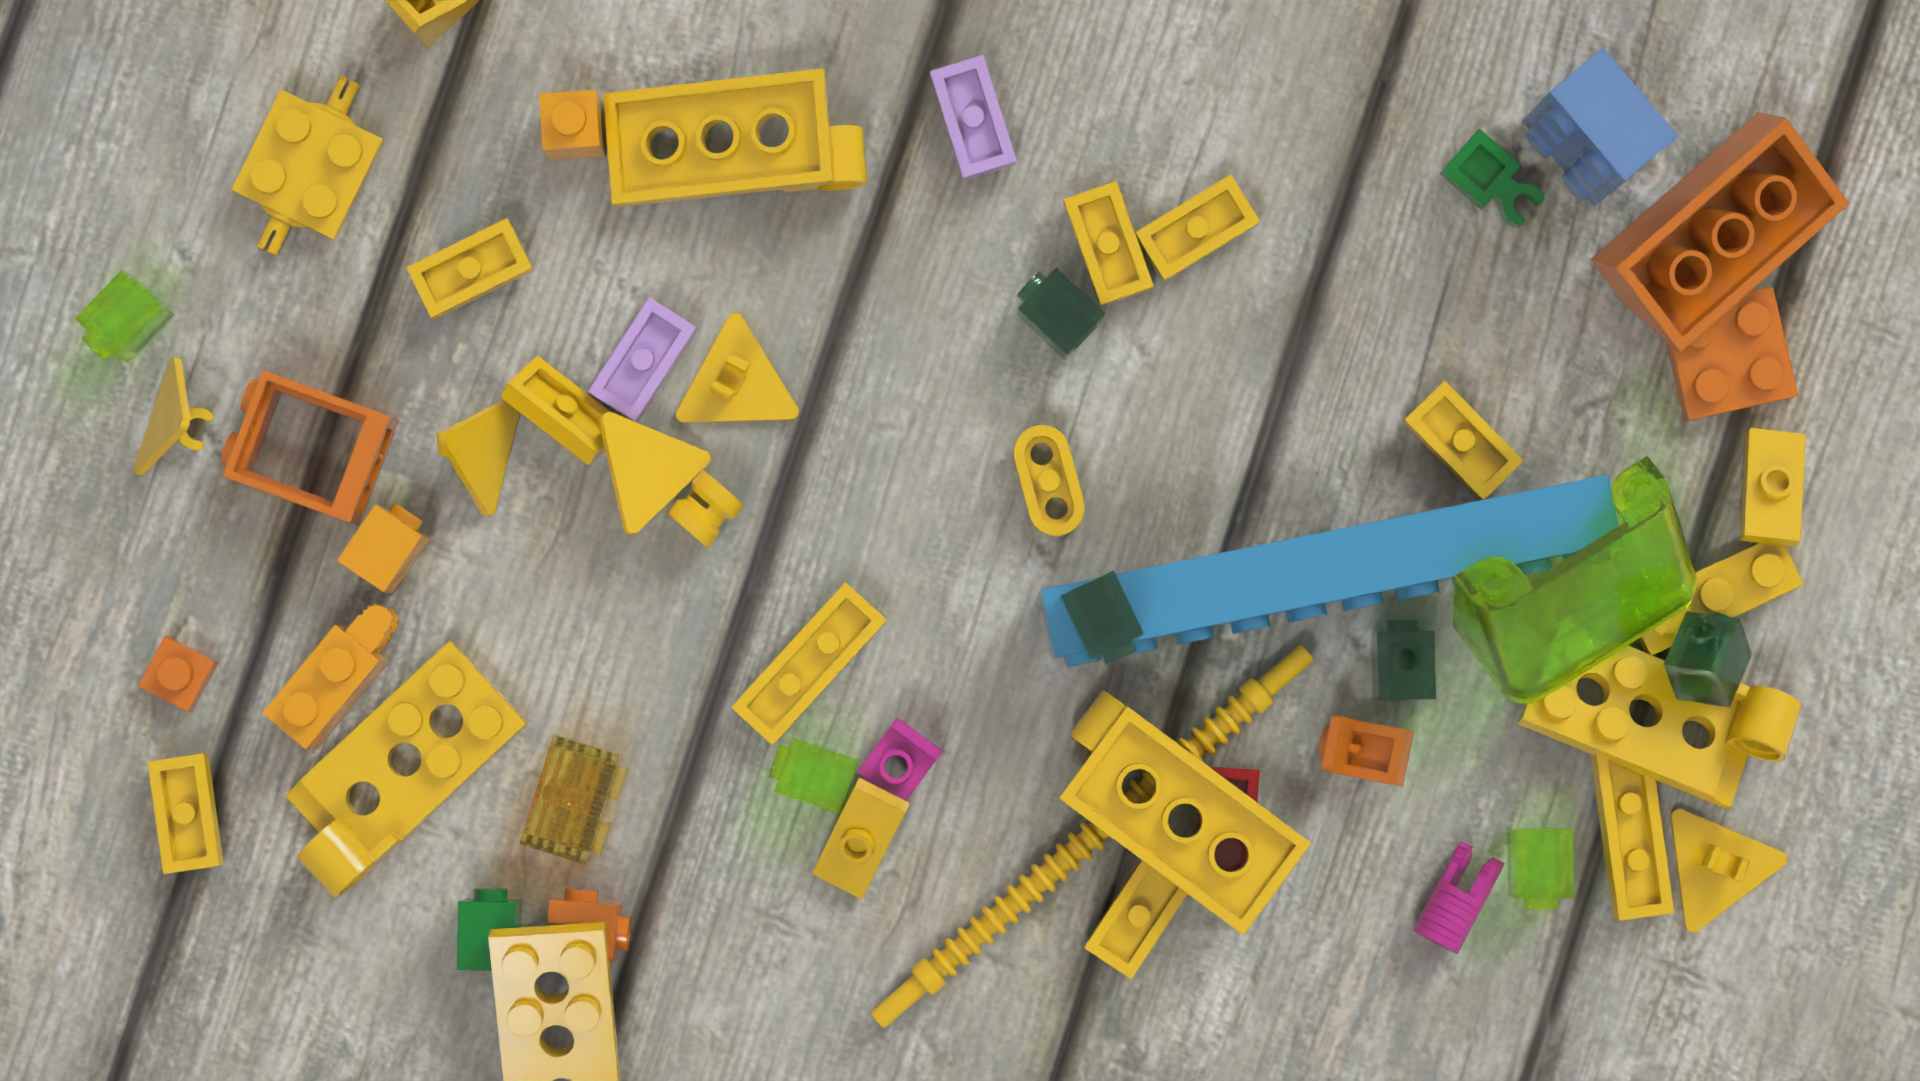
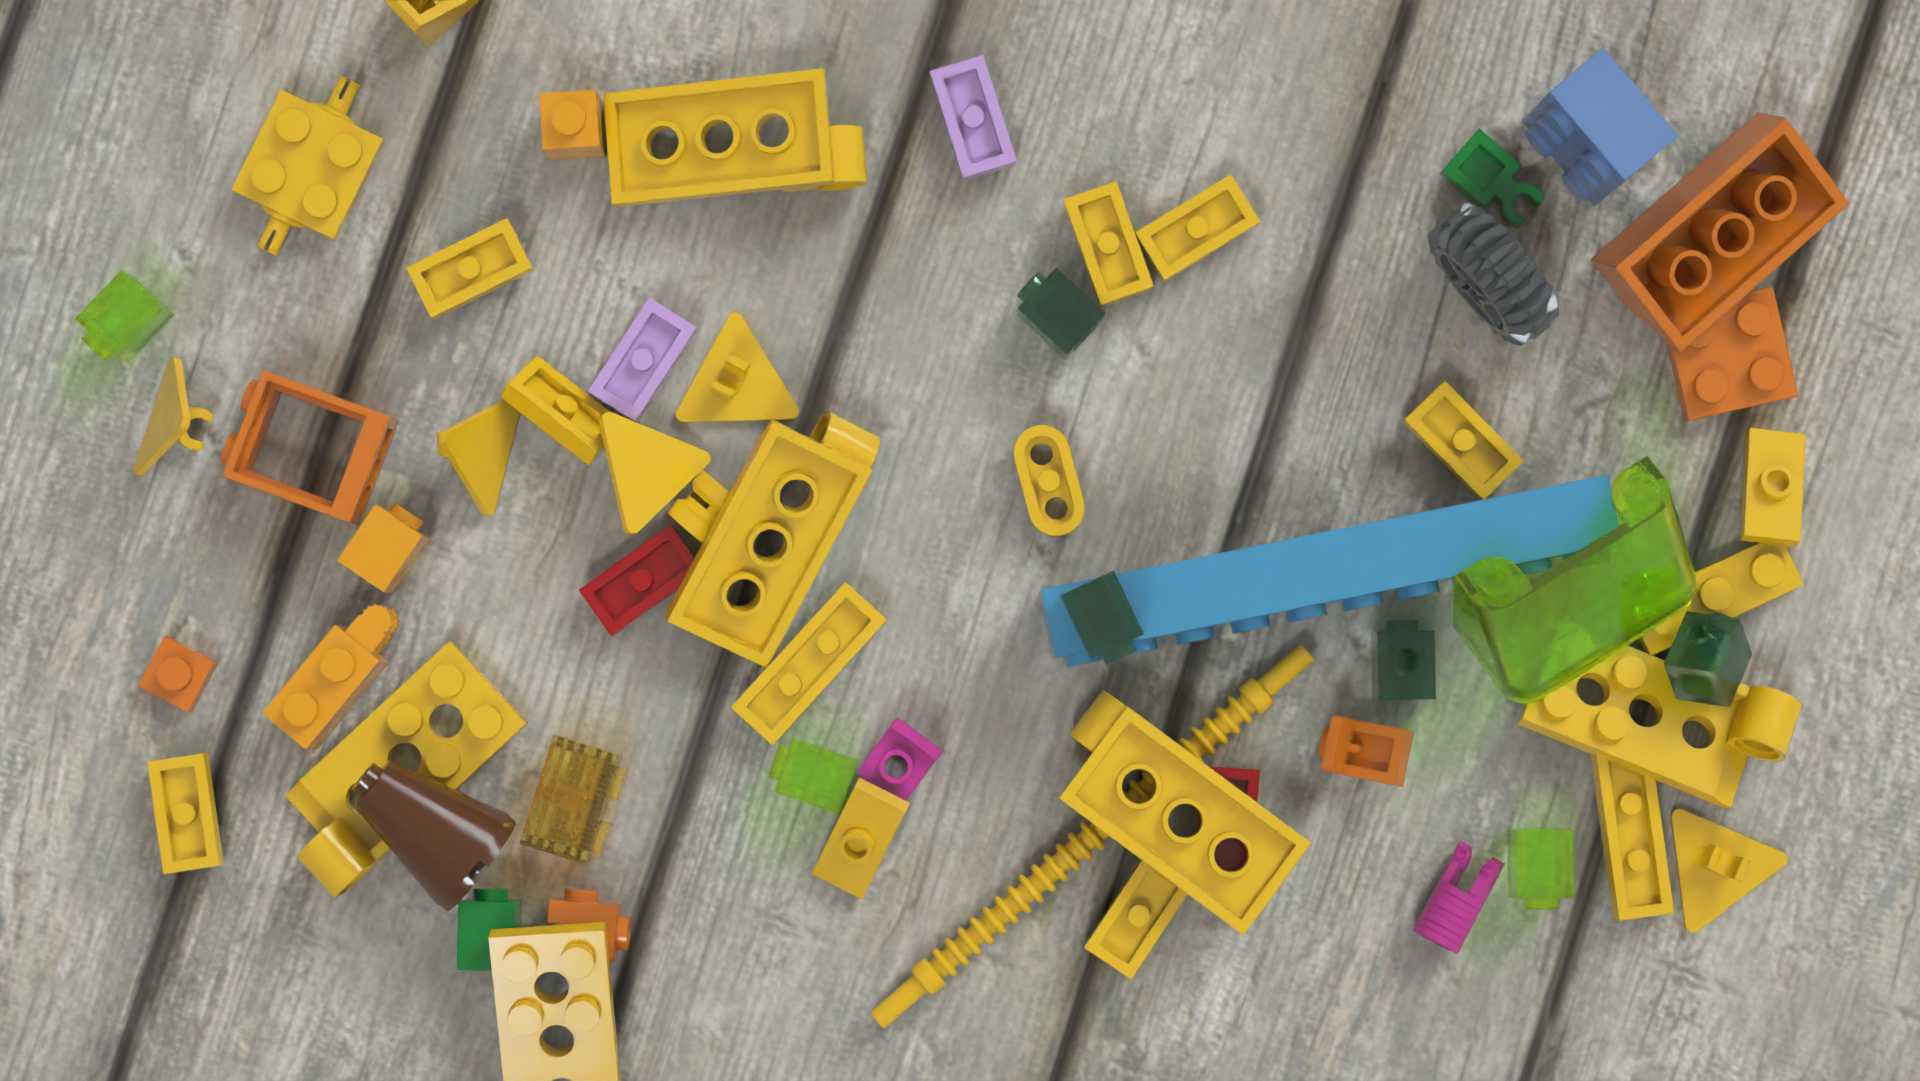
none -> reddish brown cone [352,760,516,911]
none -> red plate [579,524,695,636]
none -> yellow hinge [664,411,880,668]
none -> dark grey gear [1428,203,1559,346]

